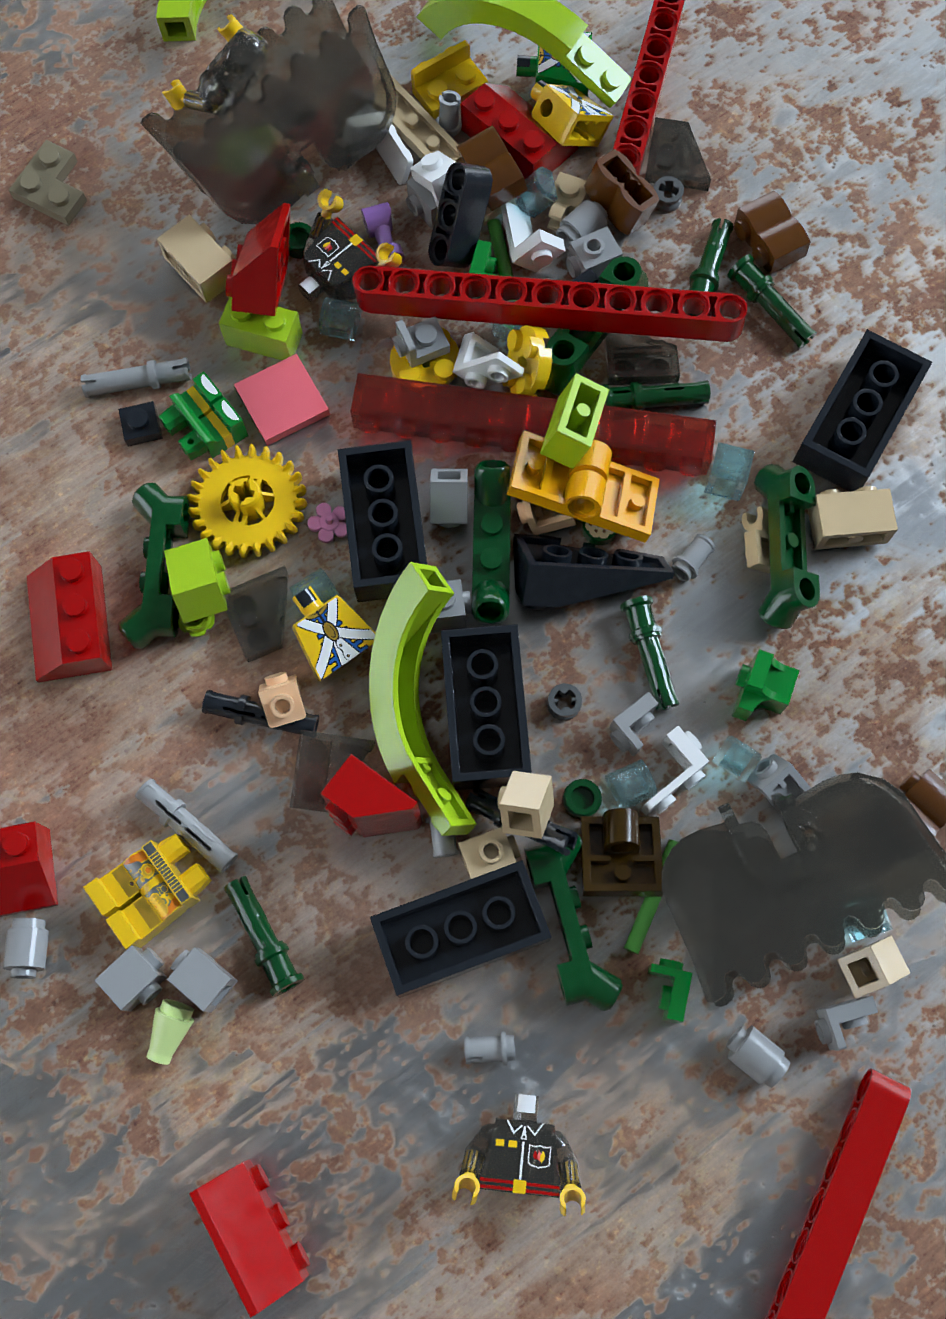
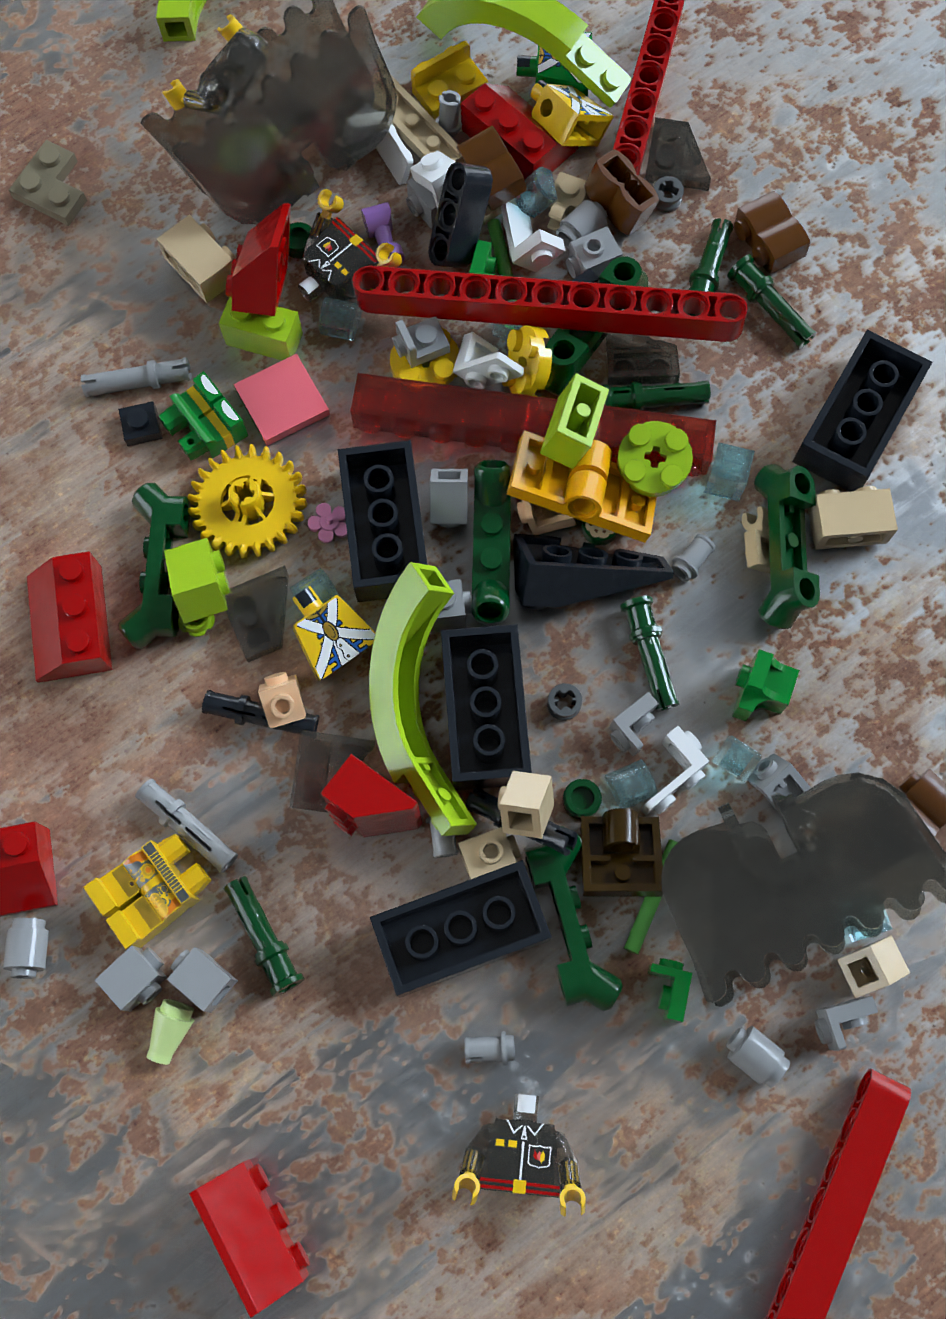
none -> lime plate [617,421,693,497]

